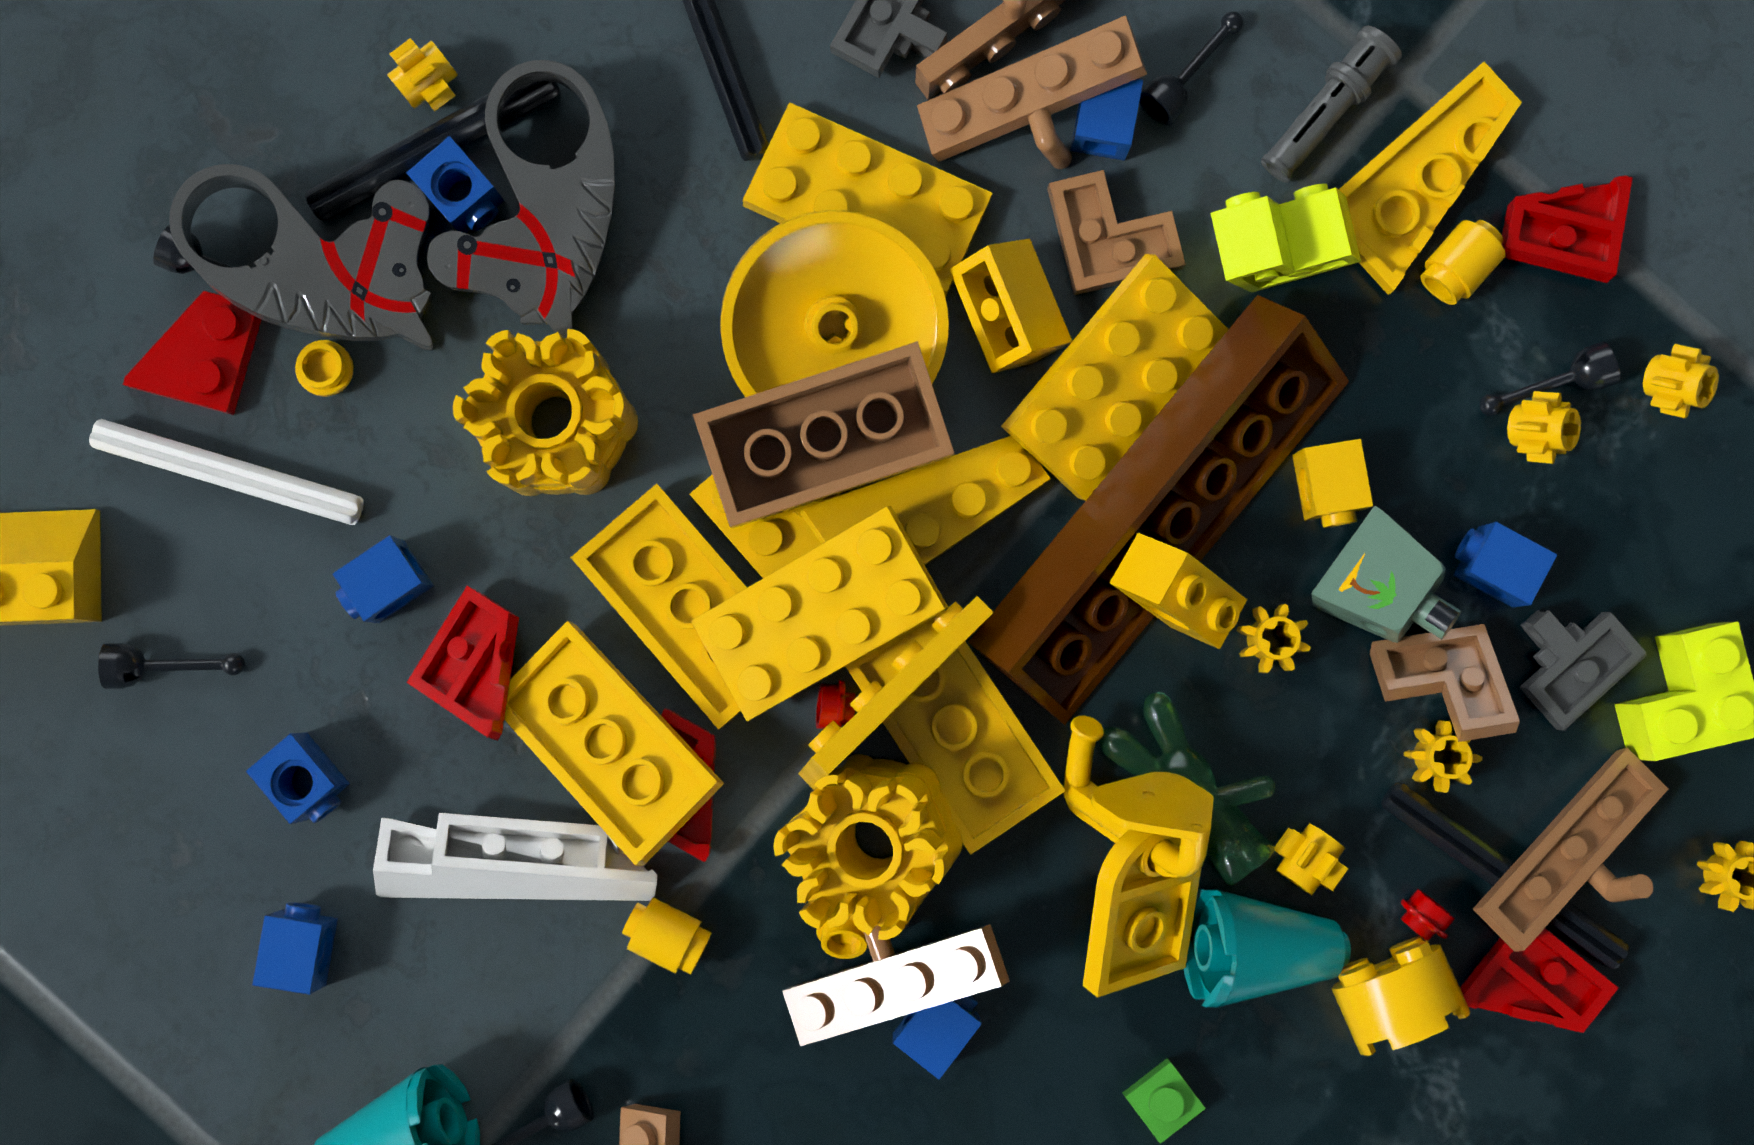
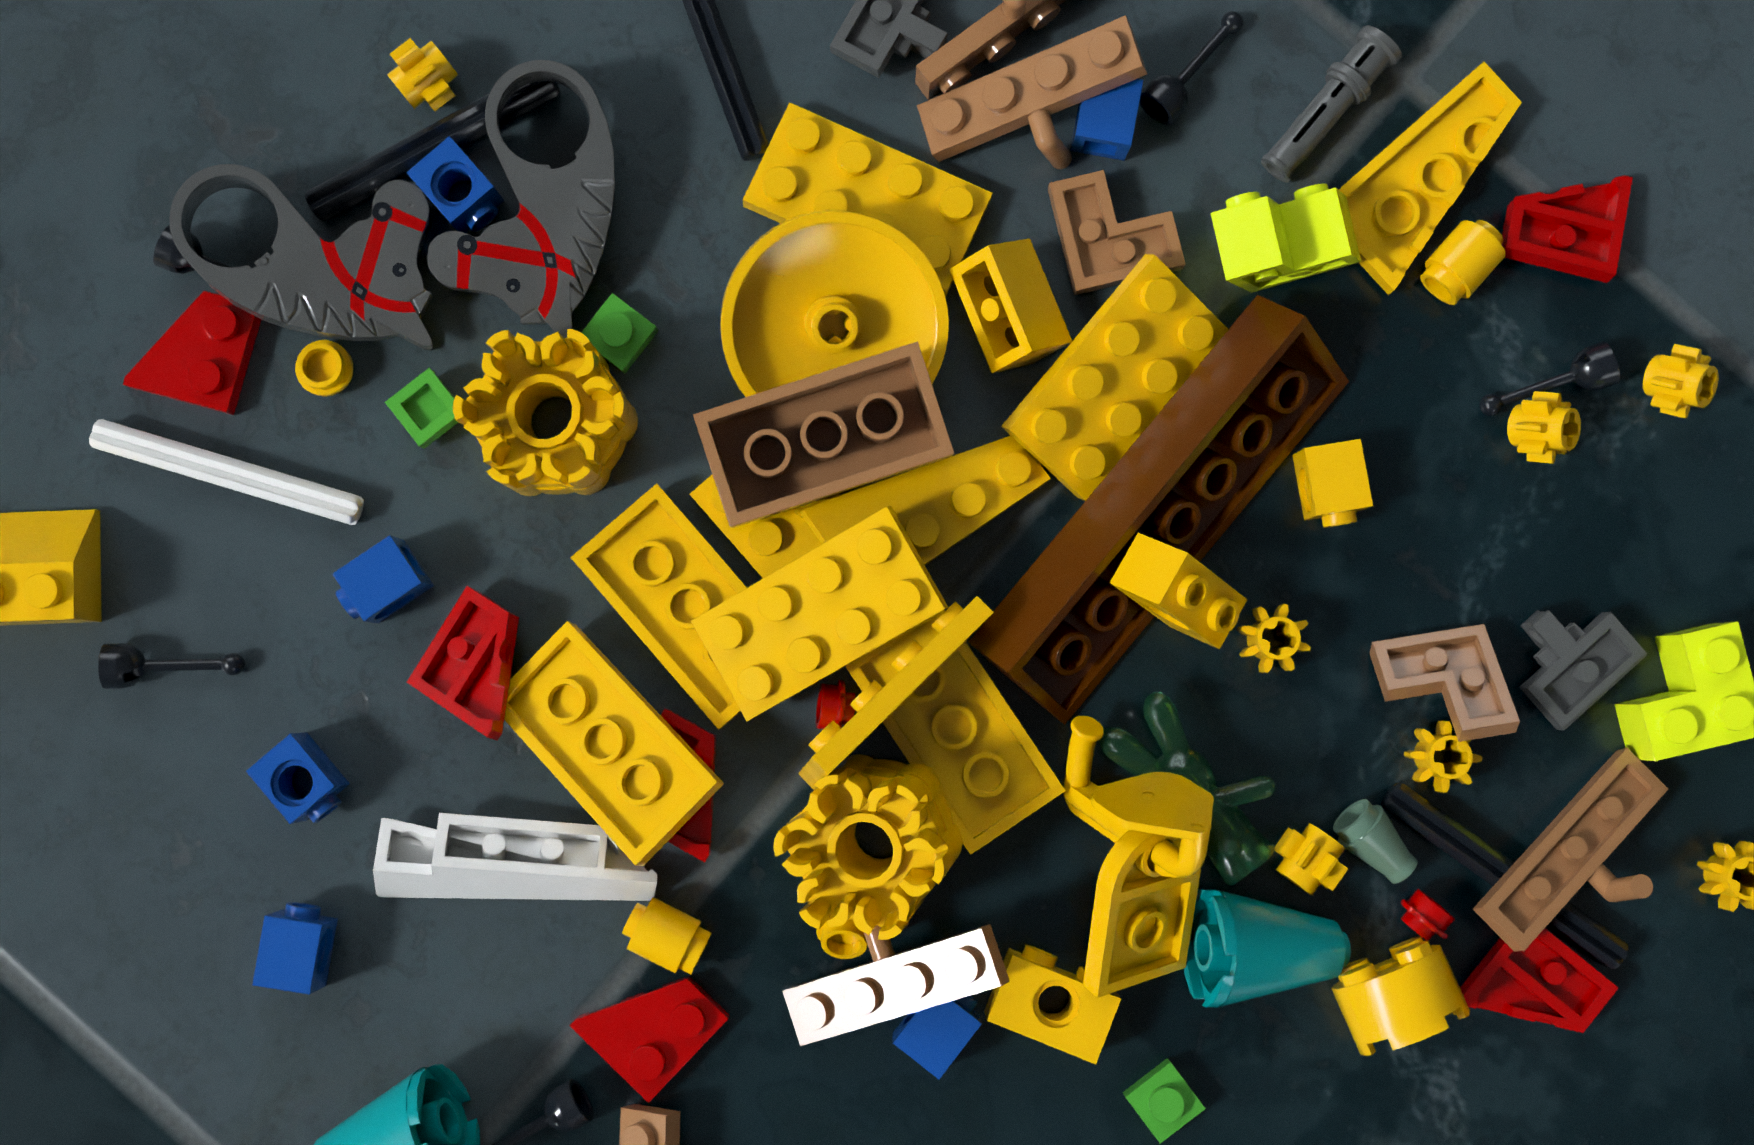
sand green torso [1311,506,1462,643] -> none
blue brick [1453,522,1557,608] -> none
none -> bright green plate [385,367,458,449]
none -> red wing [569,976,730,1103]
none -> bright green plate [581,293,659,374]
none -> yellow brick [984,945,1121,1064]
none -> sand green cone [1333,799,1418,884]

